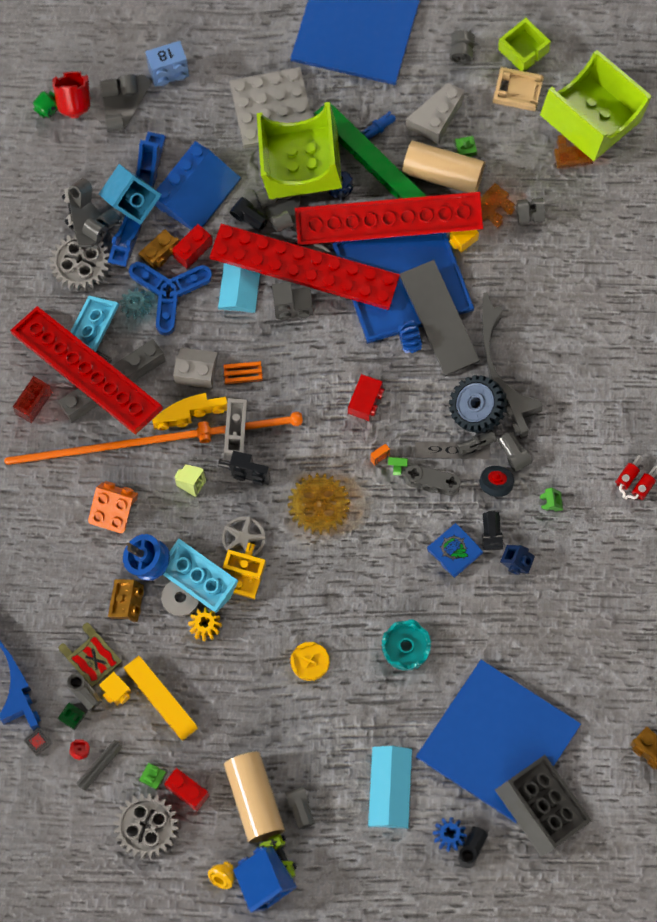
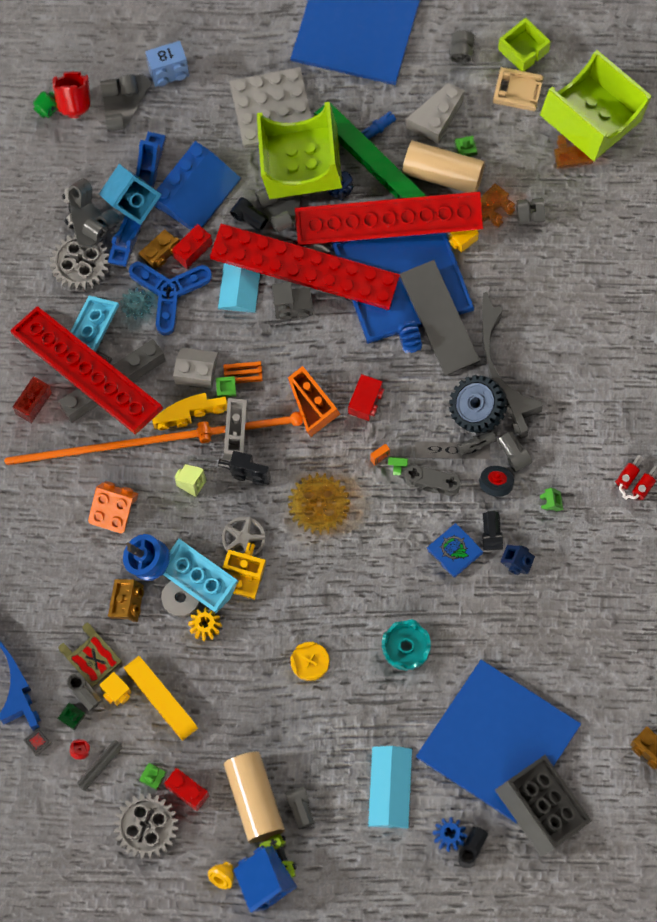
none -> bright green tile [216,376,236,398]
none -> orange wedge [288,366,340,438]

